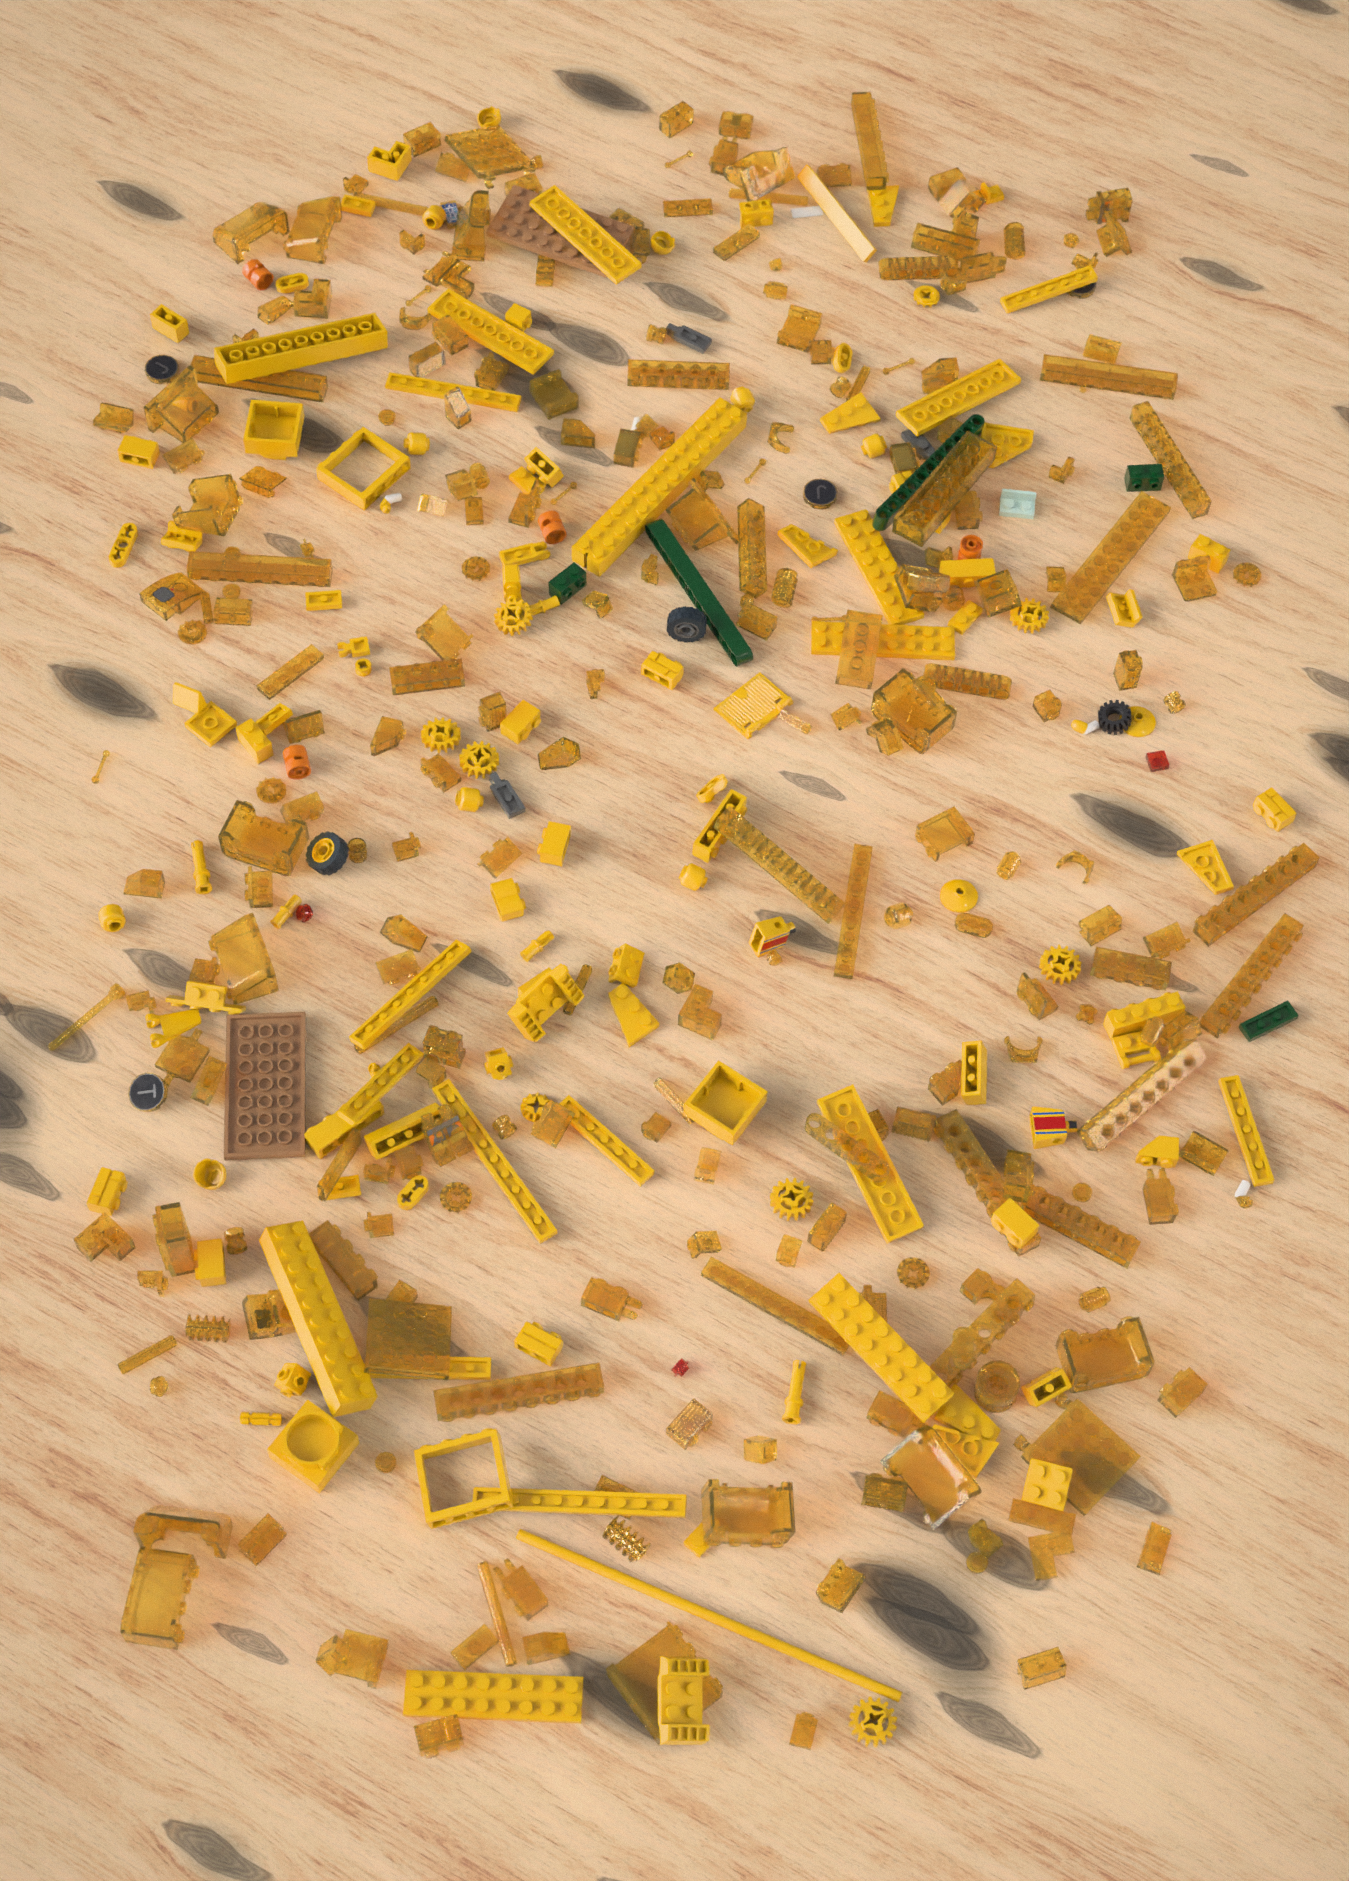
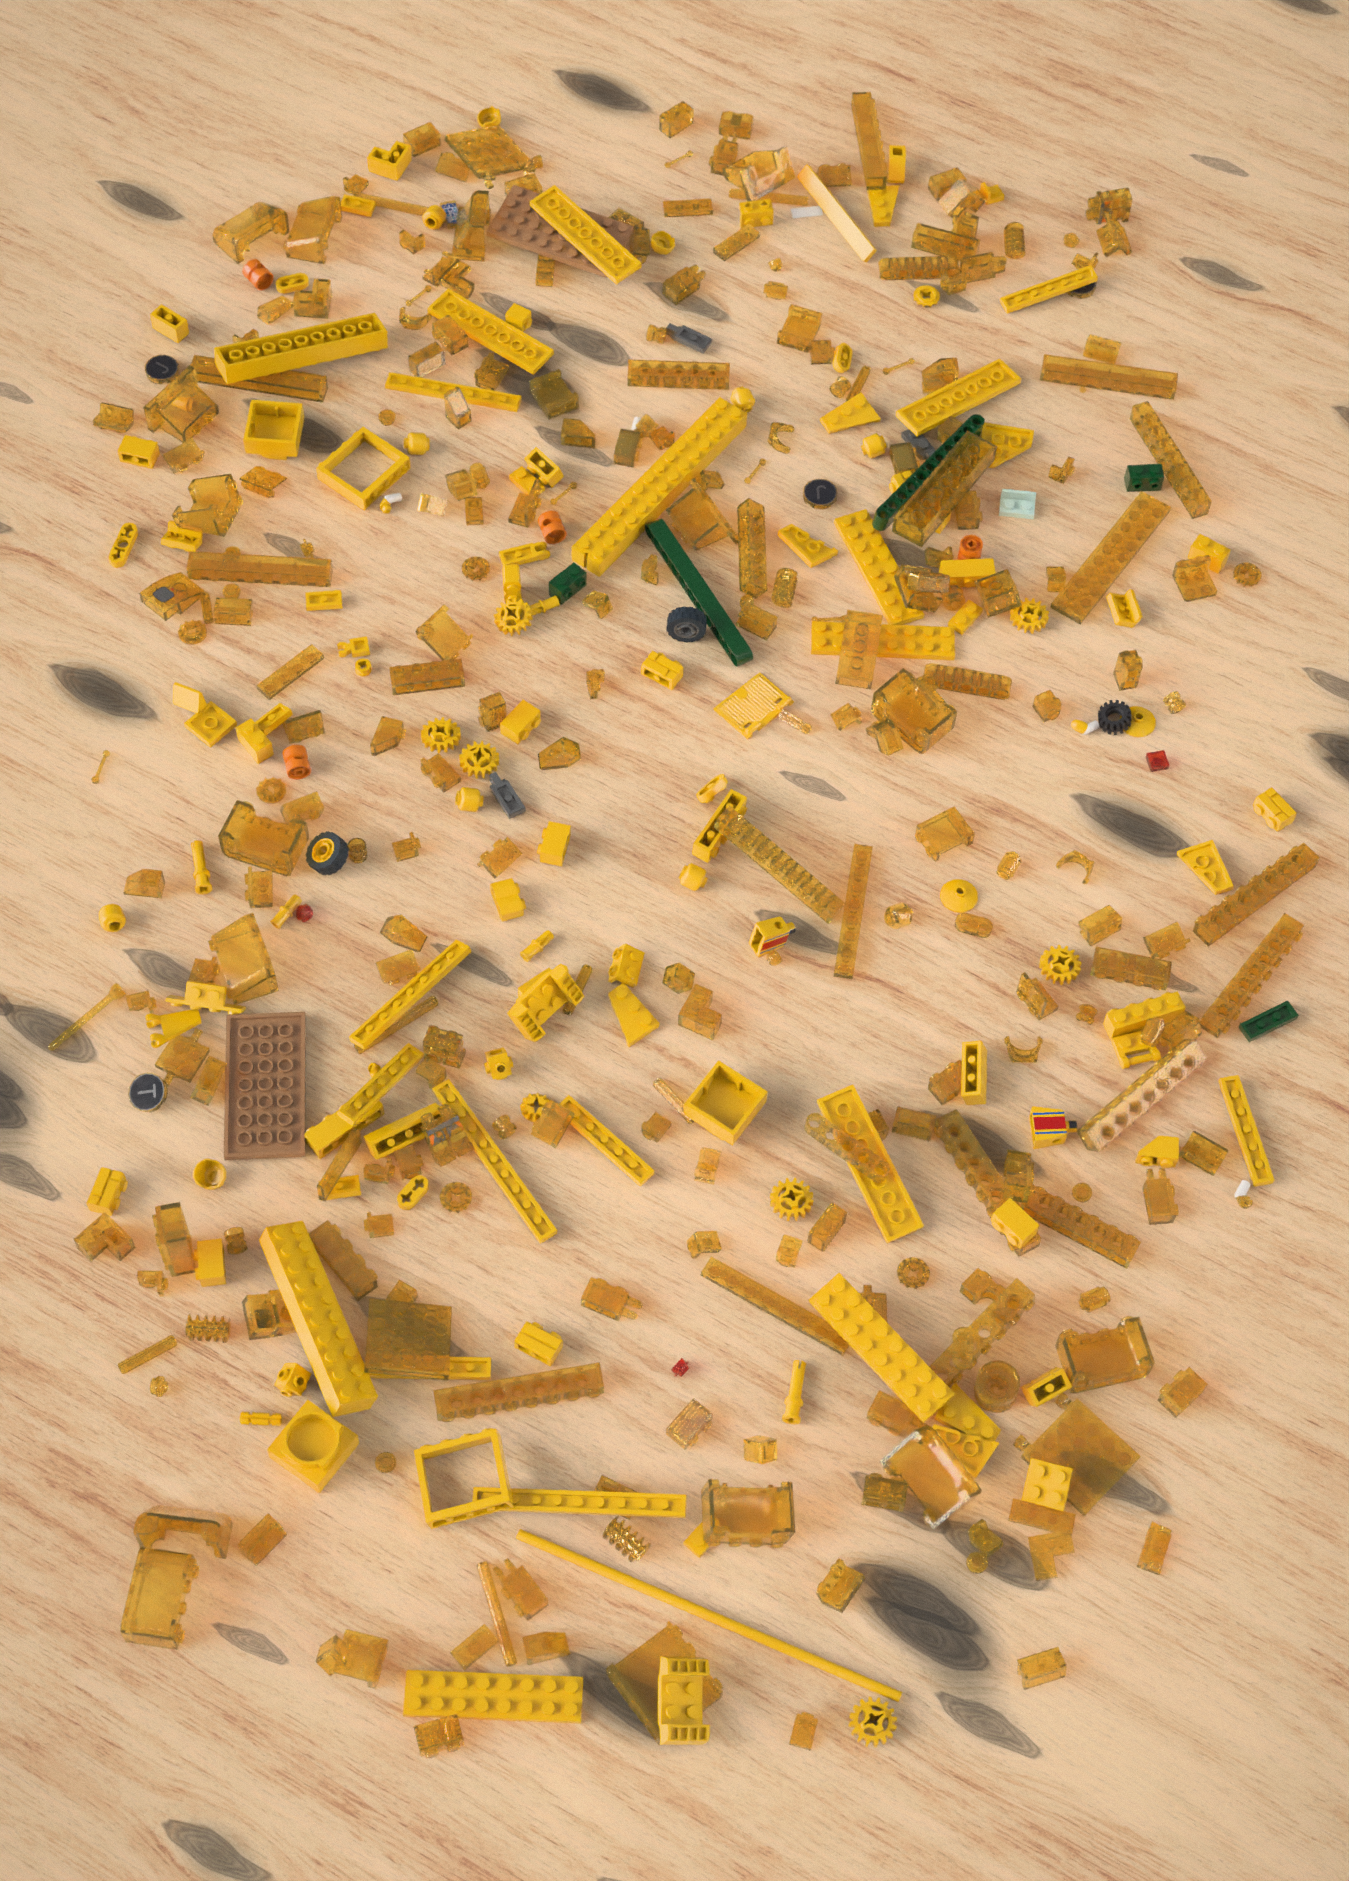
none -> clear yellow hinge [662,265,706,305]
none -> yellow slope [888,145,906,183]

